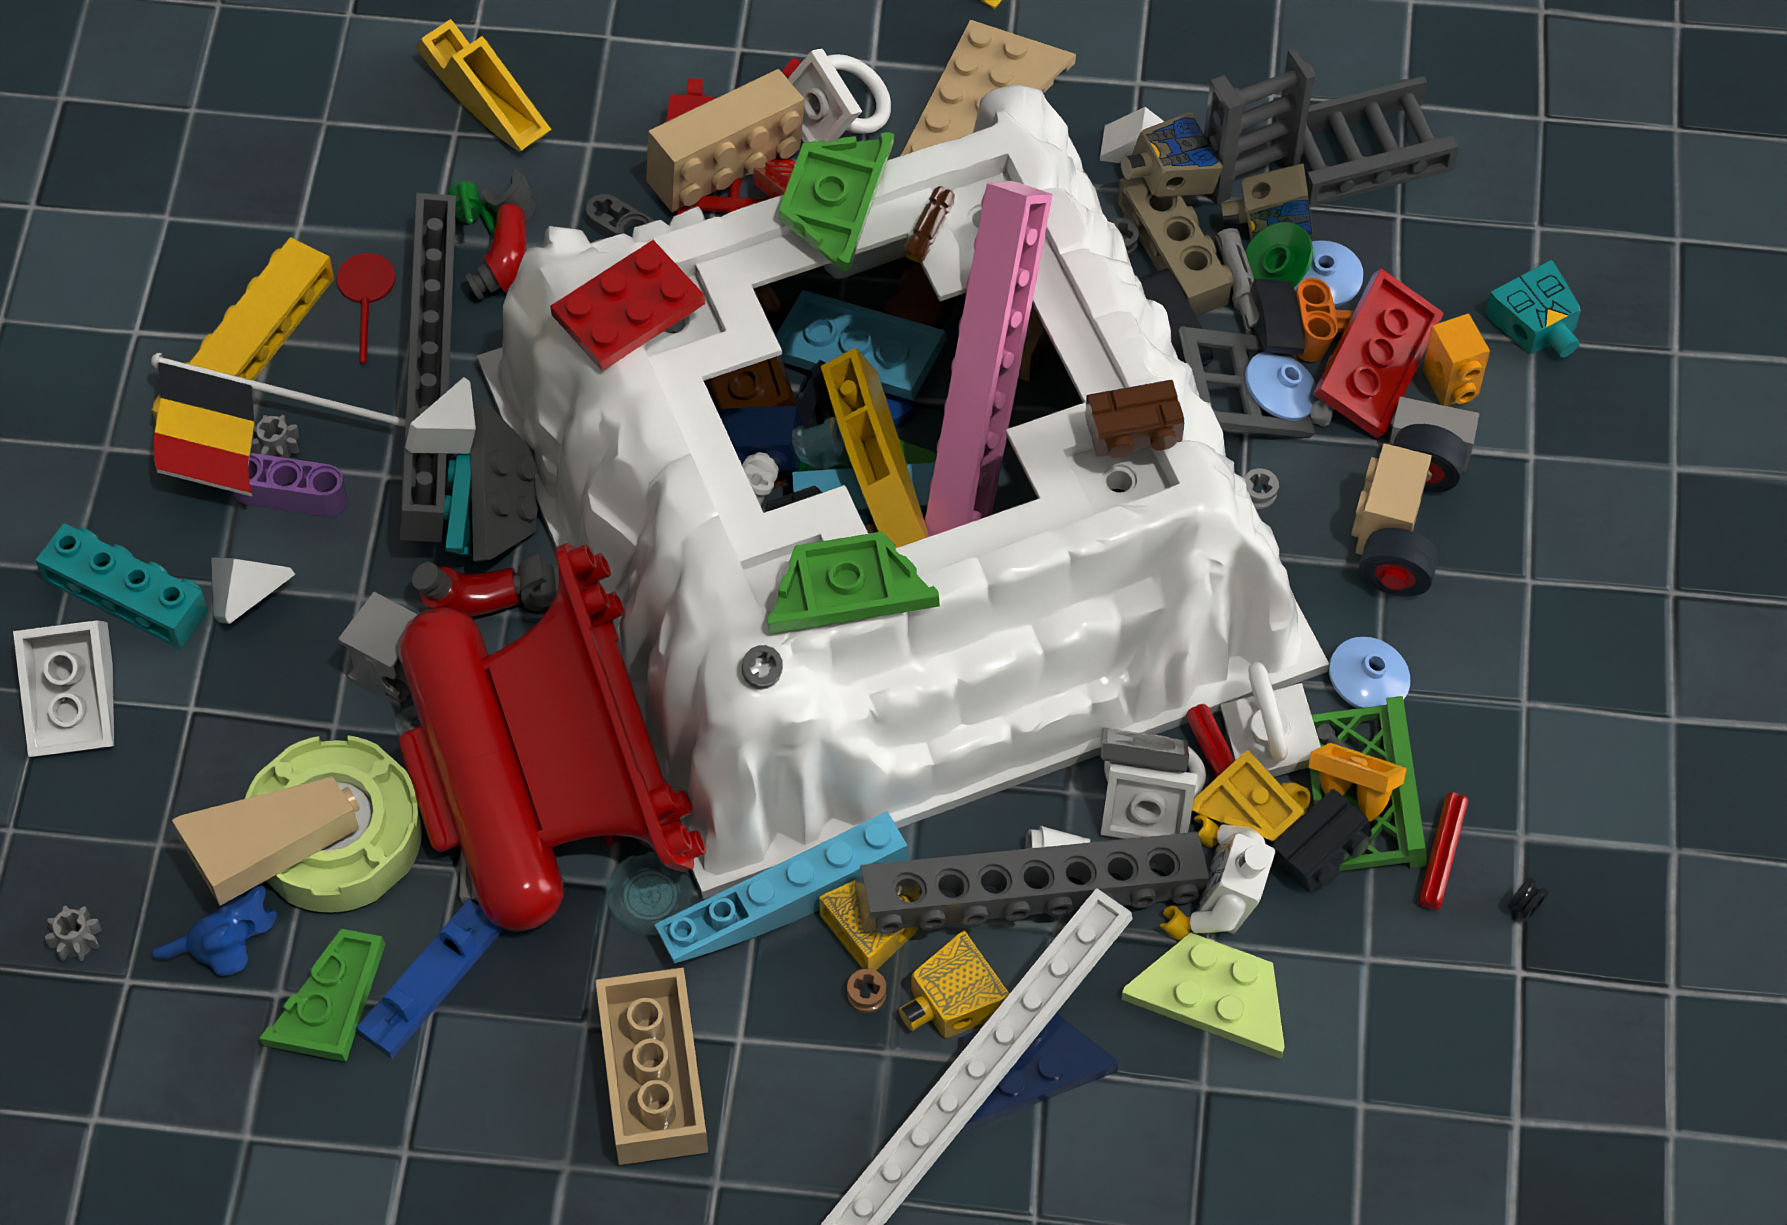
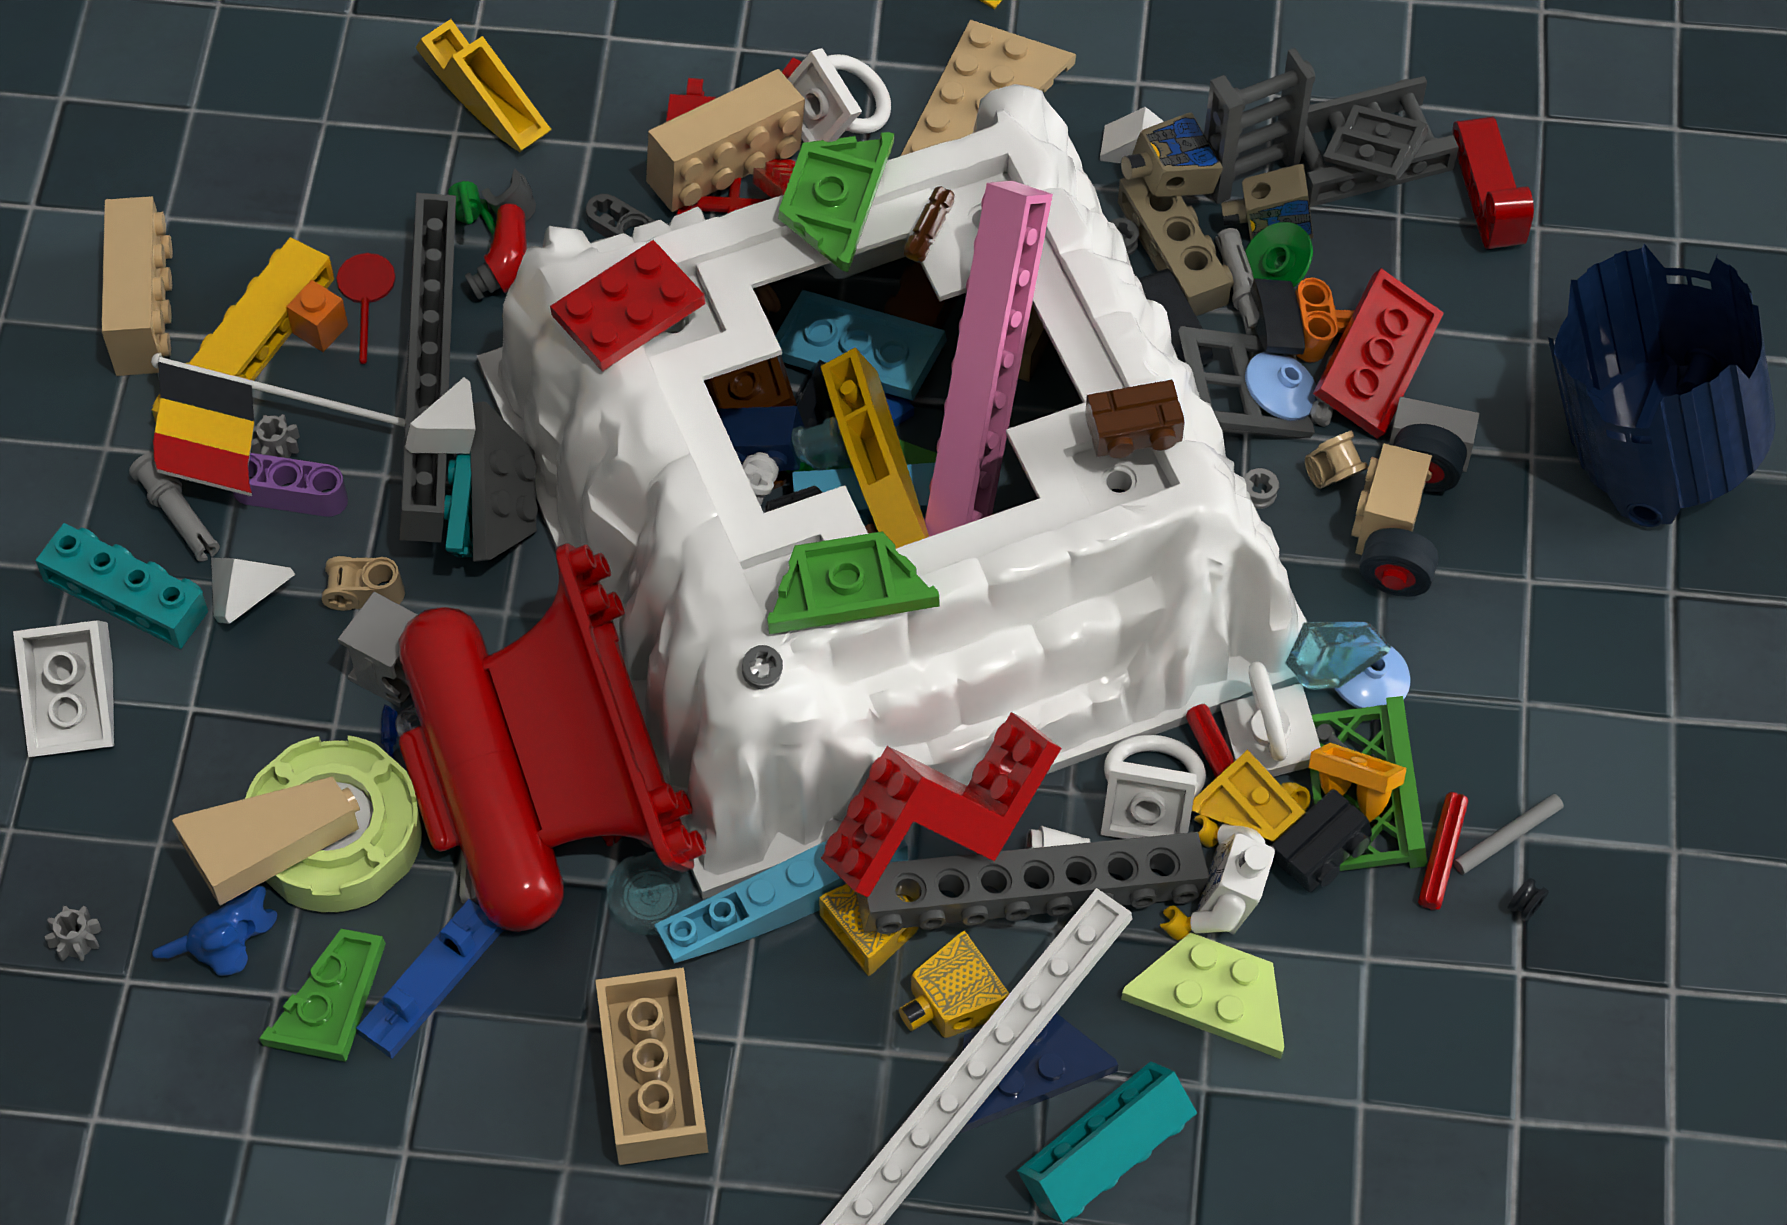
piece [412,553,559,617] -> none
medium nougat bush [847,968,886,1013] -> none
dark grey tile [1101,727,1189,773] -> none
light blue dish [1294,241,1363,307] -> none
light orange brick [1422,313,1490,406] -> none
teal torso [1485,260,1581,357] -> none
none -> tan brick [102,196,173,376]
none -> light grey pin [129,452,220,561]
none -> orange brick [286,280,348,352]
none -> tan piece [322,556,405,611]
none -> clear blue piece [381,704,398,758]
none -> red bracket [821,712,1062,897]
none -> teal brick [1017,1061,1197,1224]
none -> clear light blue slope [1285,622,1391,690]
none -> tan piece [1305,431,1368,489]
none -> dark grey slope [1323,104,1428,180]
none -> red beam [1452,117,1534,249]
none -> light grey bar [1453,794,1564,875]
none -> dark blue piece [1548,244,1775,527]

